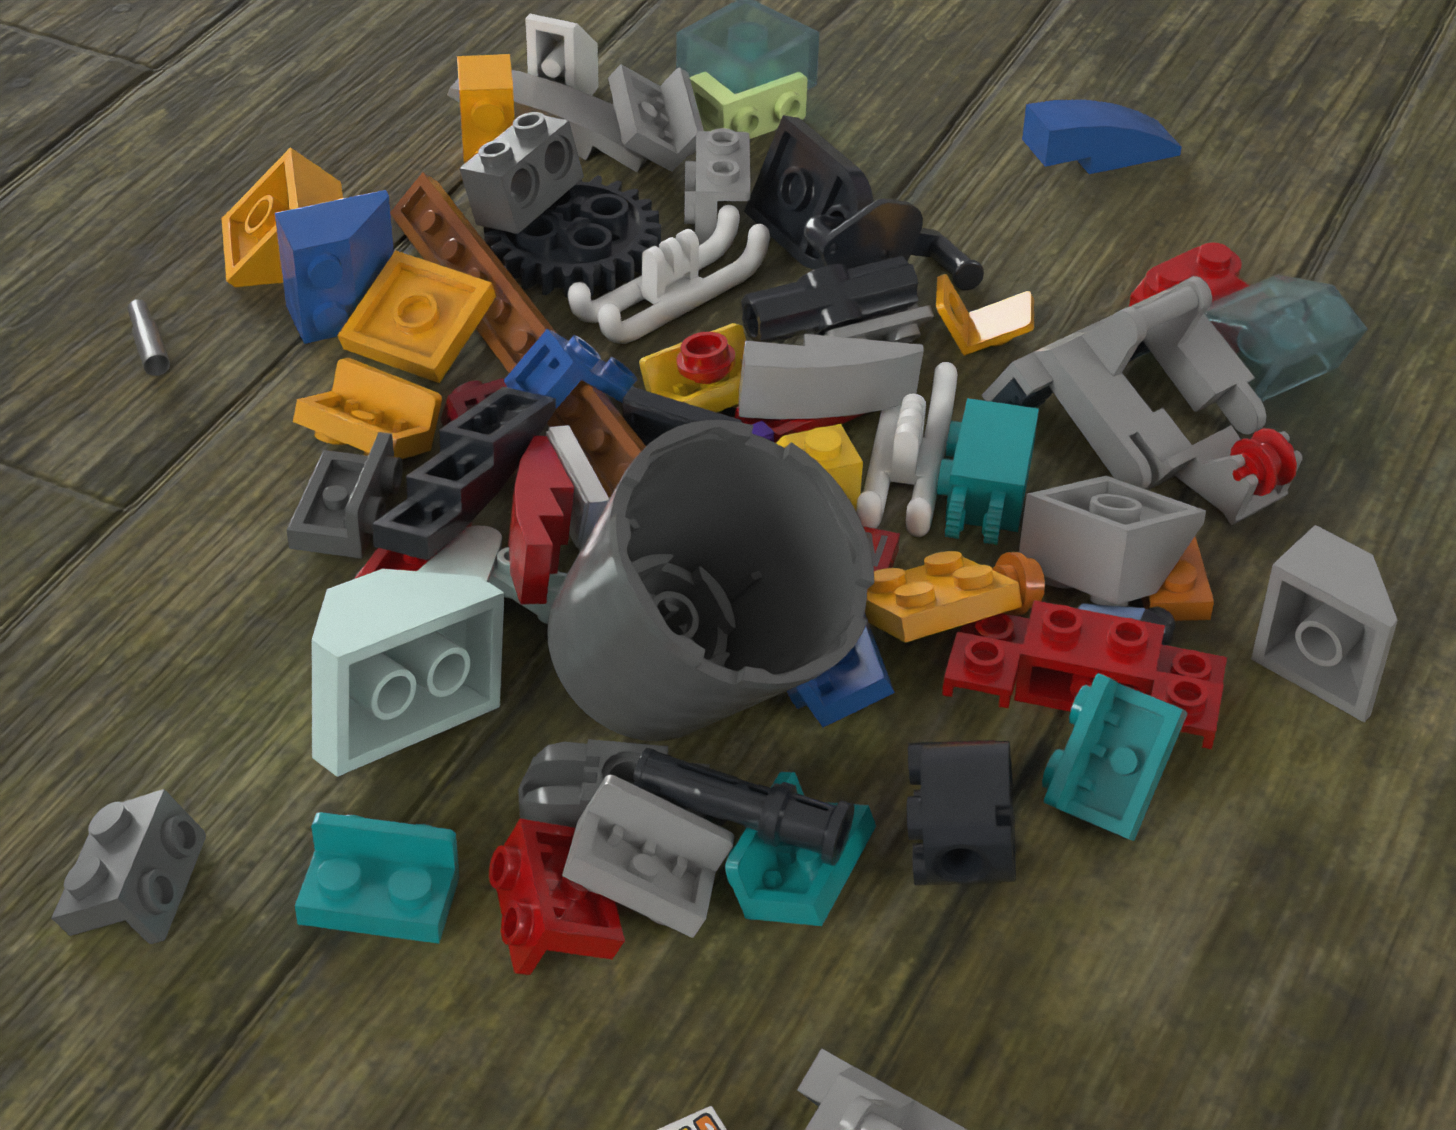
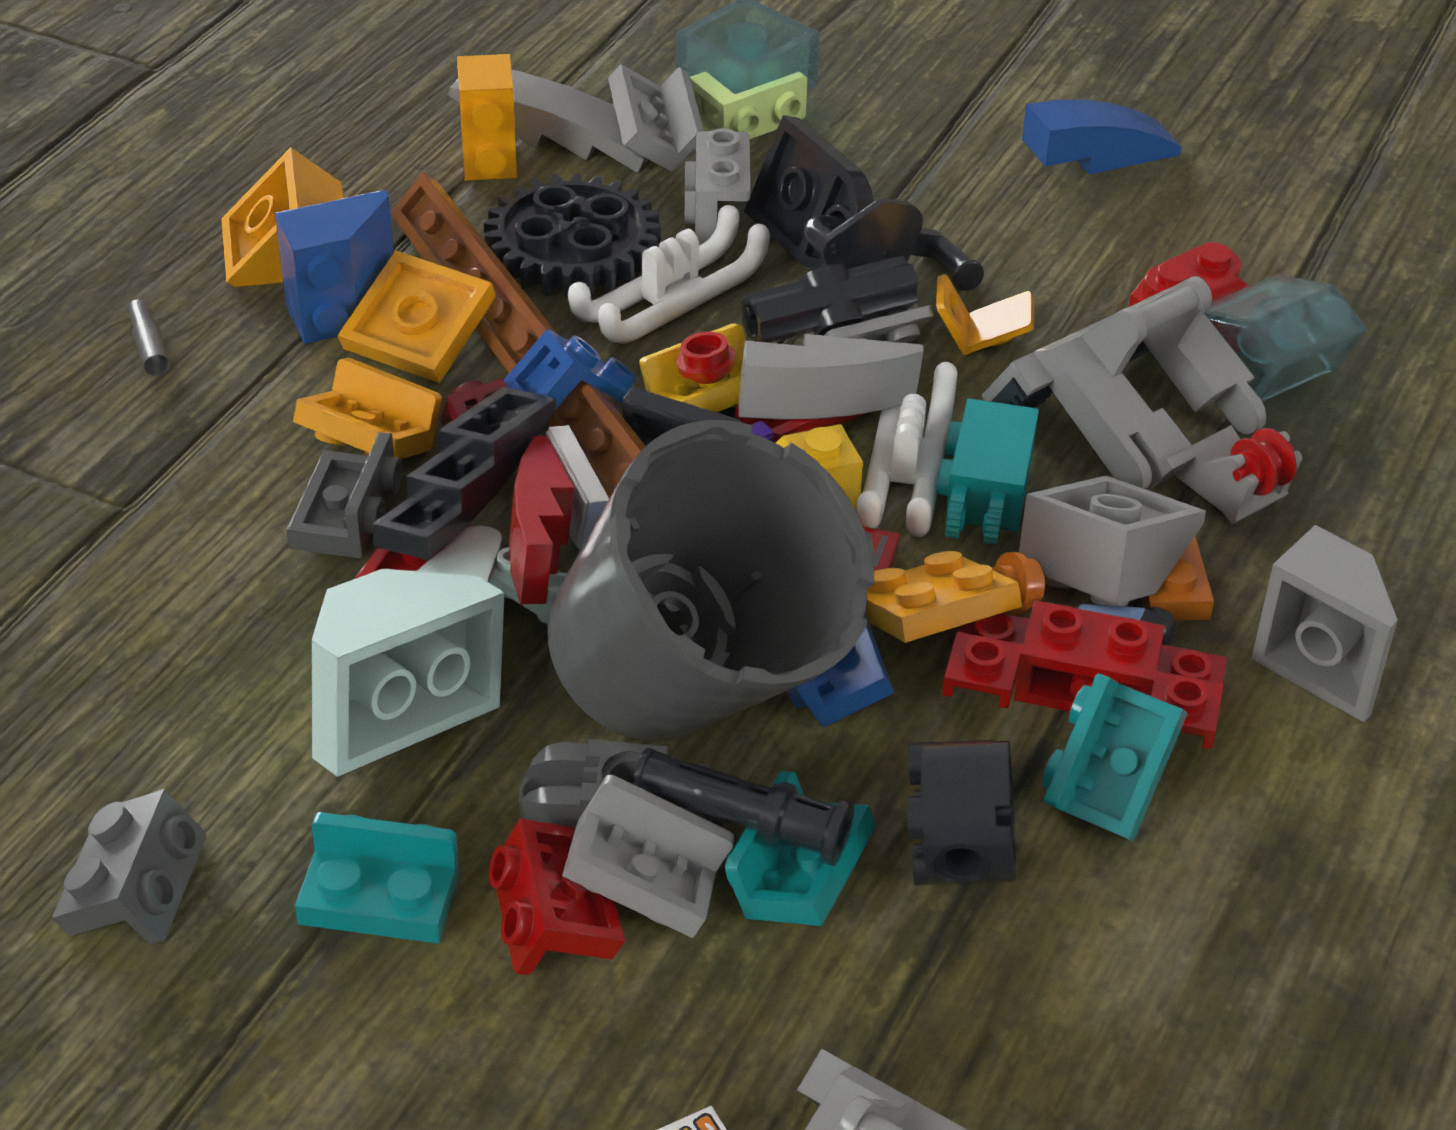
dark grey brick [459,112,584,234] -> none
white slope [526,14,598,96] -> none

